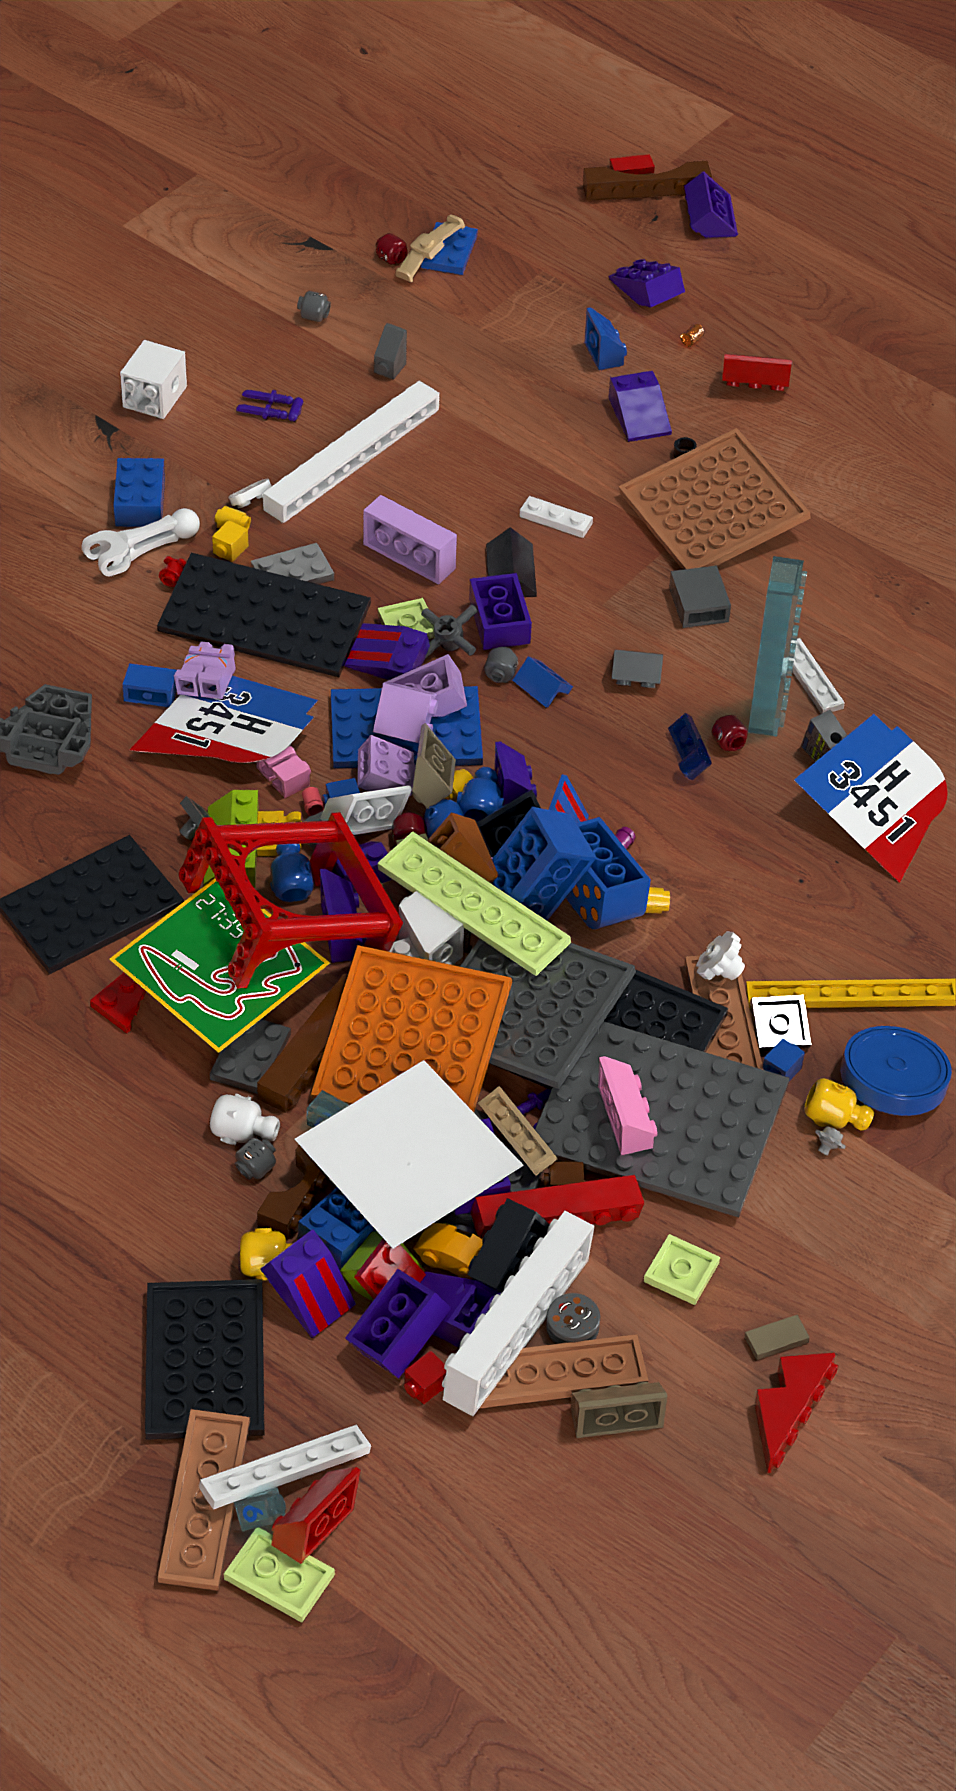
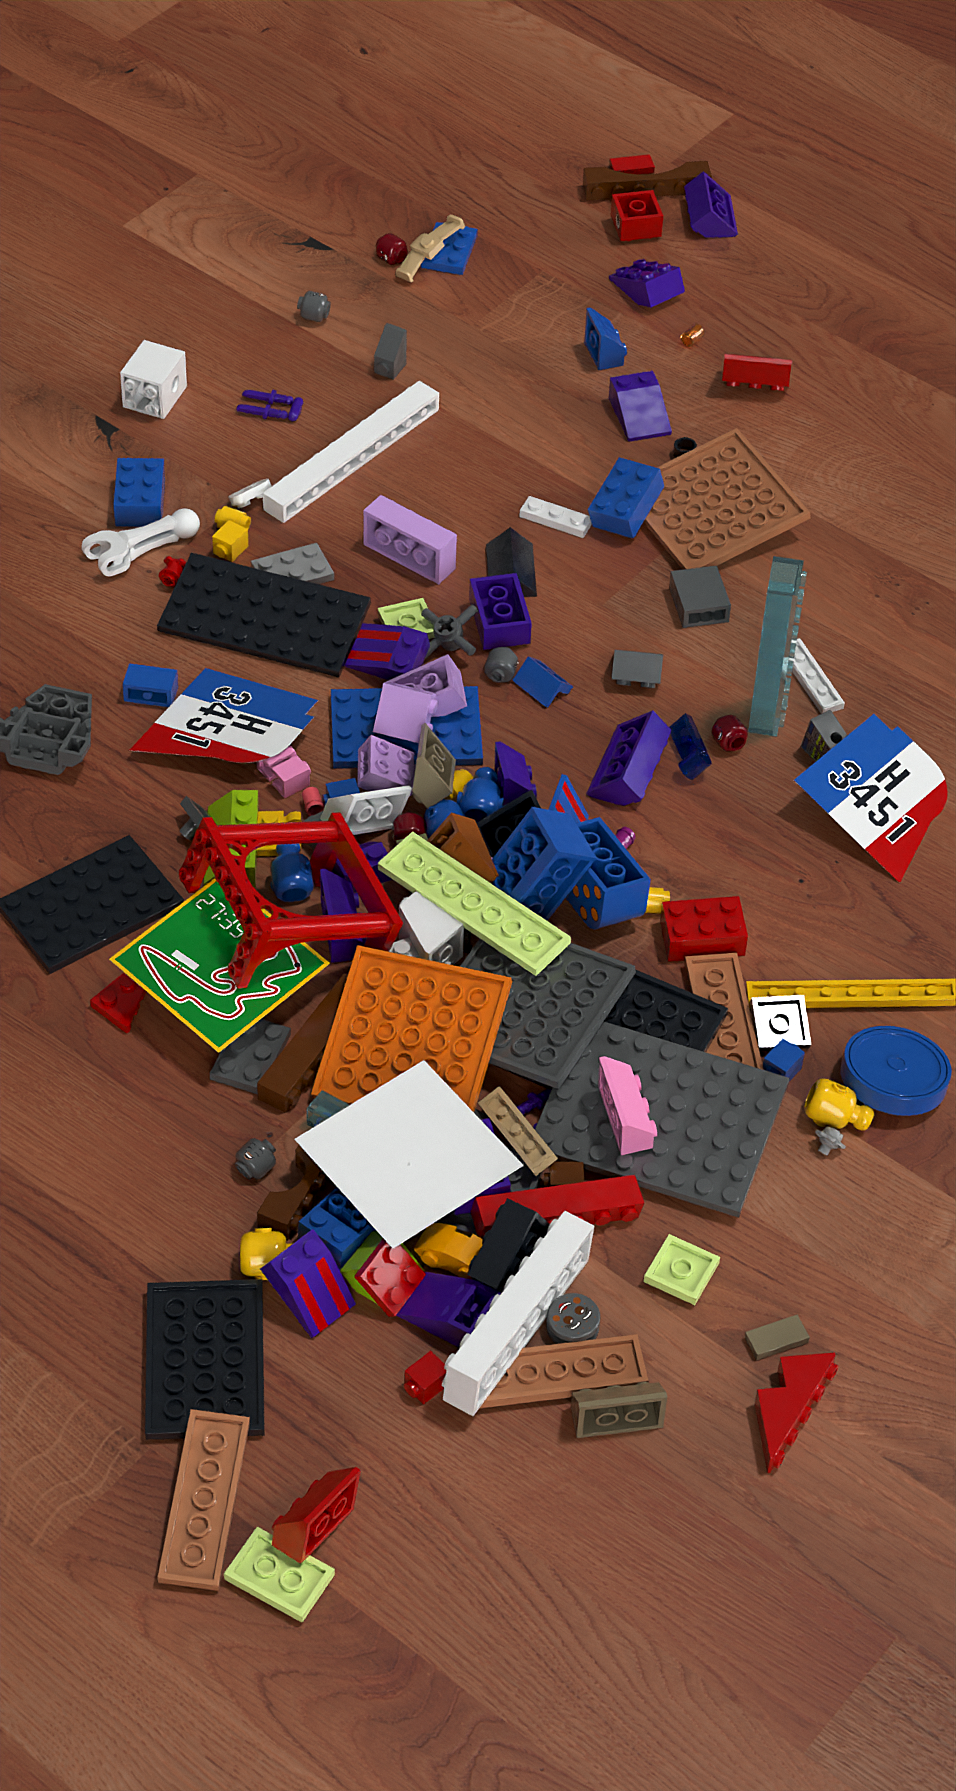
lavender hips [174,642,236,699] -> none
white plate [199,1425,371,1509] -> none
white piece [210,1094,280,1145] -> none
clear light blue brick [234,1487,286,1531] -> none
dark purple brick [345,1269,452,1379] -> none
white plant [696,931,745,980] -> none
none -> dark purple slope [587,710,671,806]
none -> blue brick [588,457,664,539]
none -> red brick [610,190,663,241]
none -> red brick [660,896,748,962]

